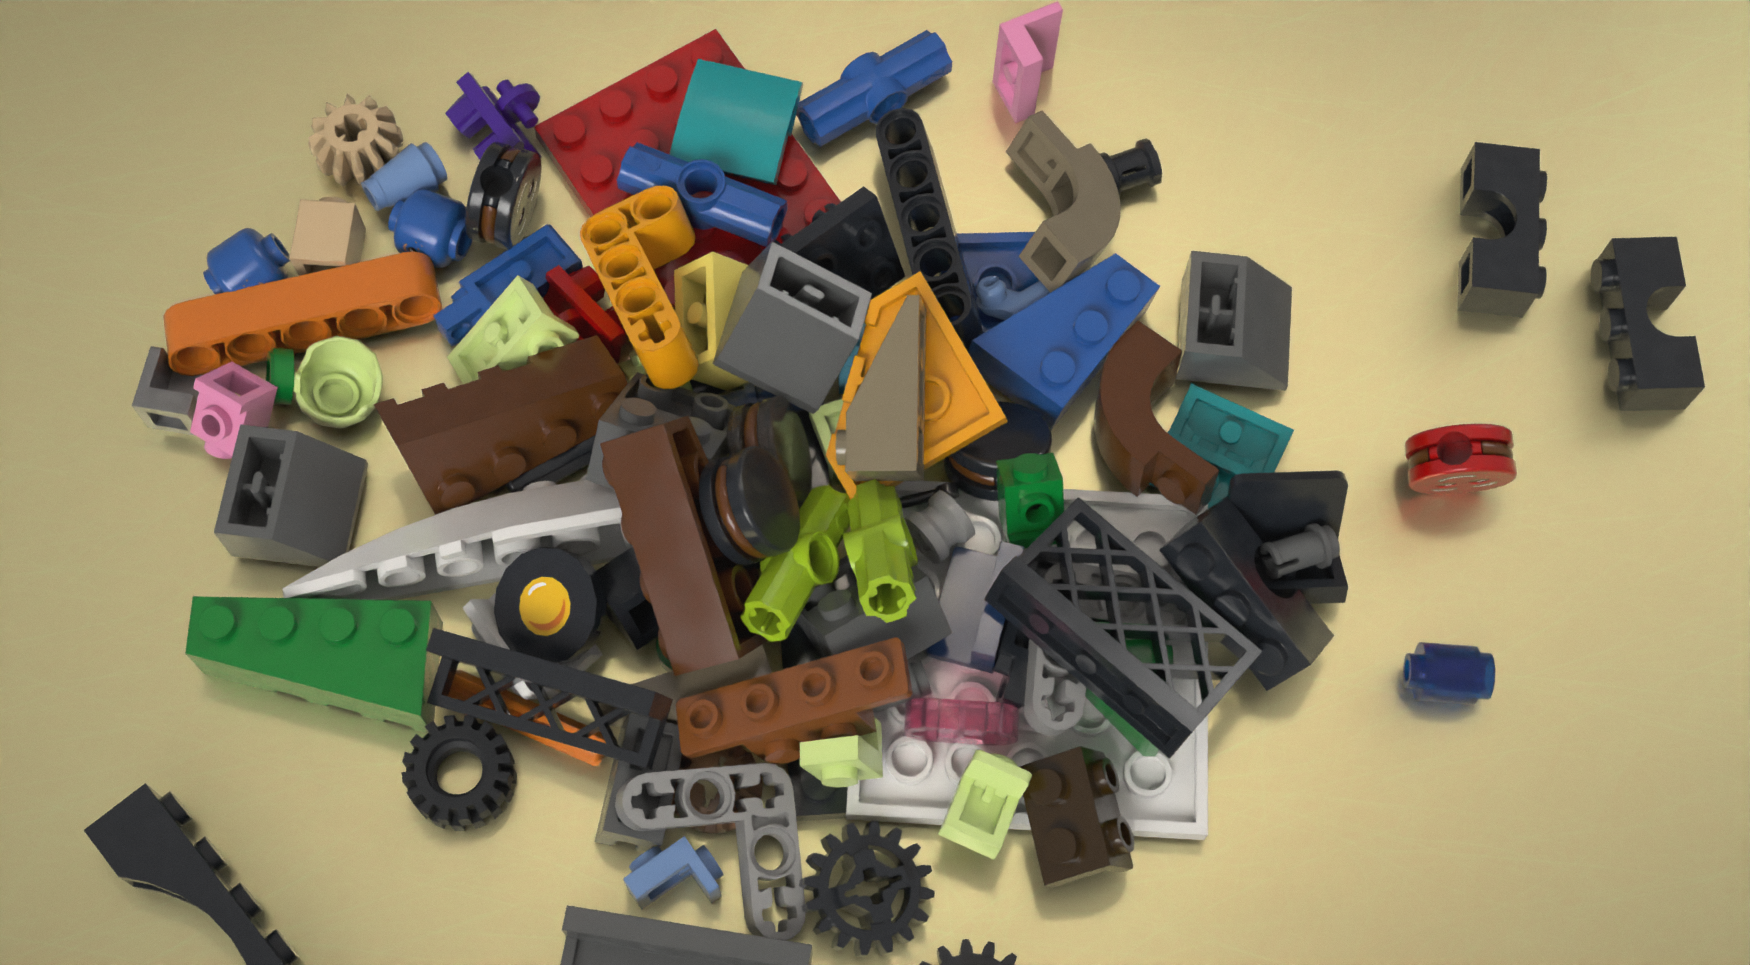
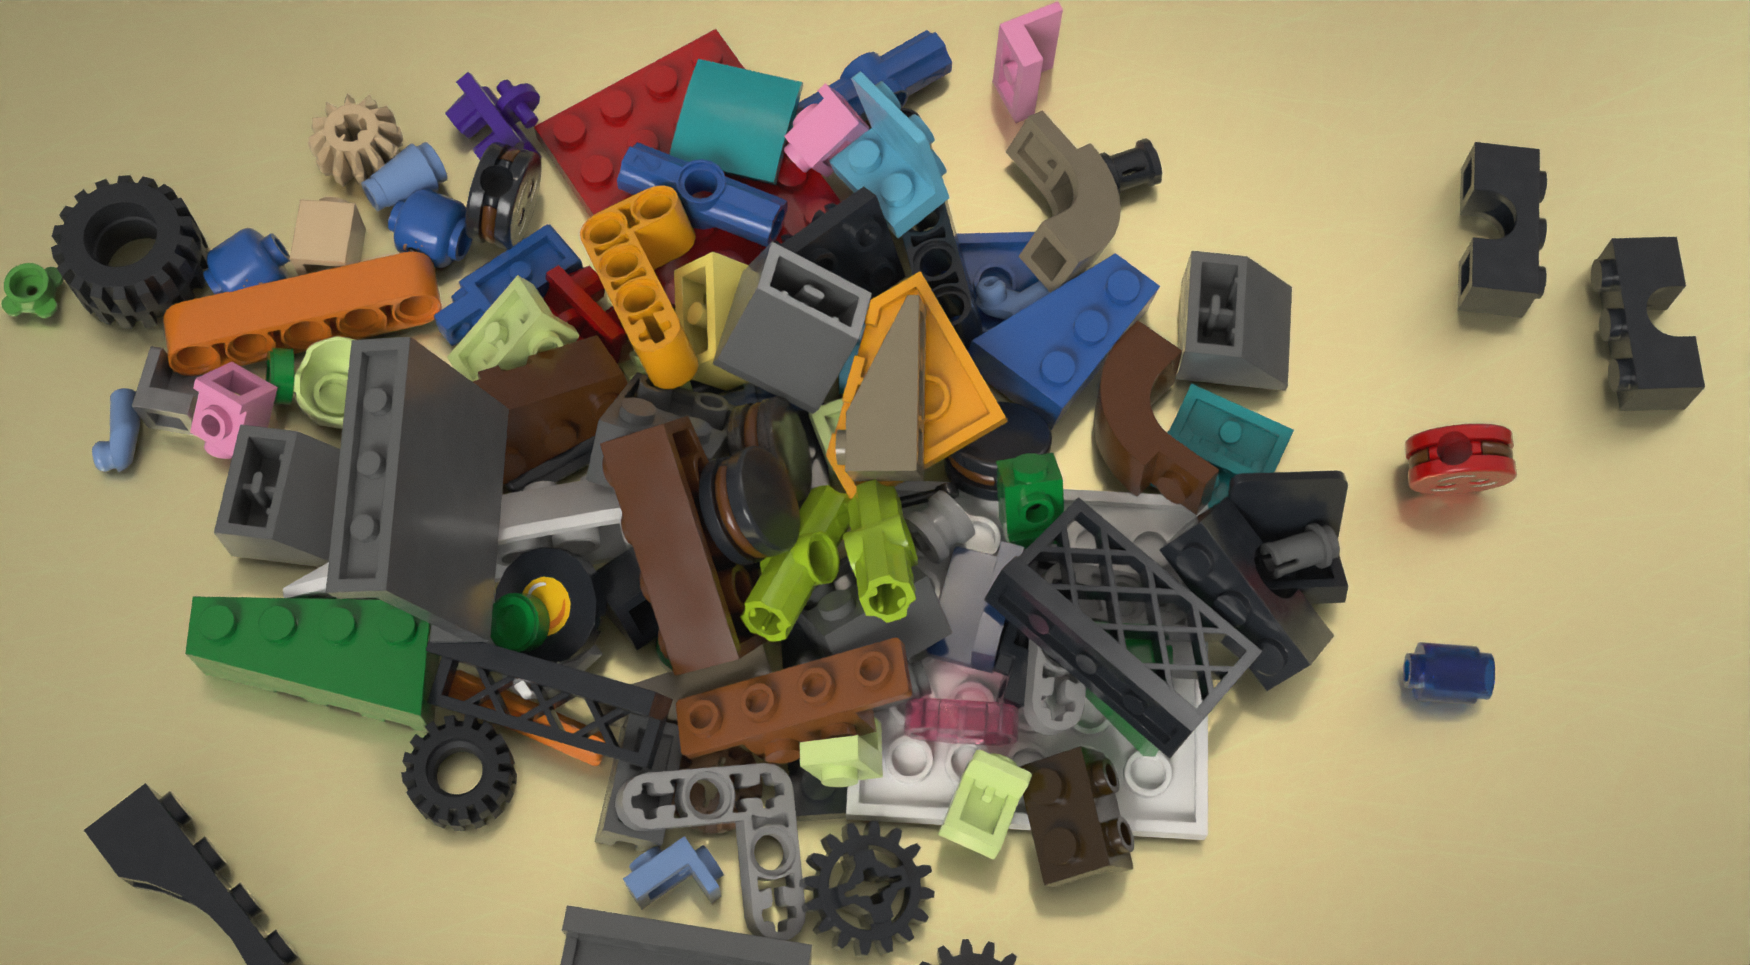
none -> bright green plate [1,263,64,318]
none -> black tyre [51,175,208,329]
none -> medium blue arm [92,388,140,472]
none -> dark grey panel [326,336,509,643]
none -> green tile [490,593,550,653]
none -> bright pink brick [784,83,870,178]
none -> medium azure bracket [829,71,950,238]

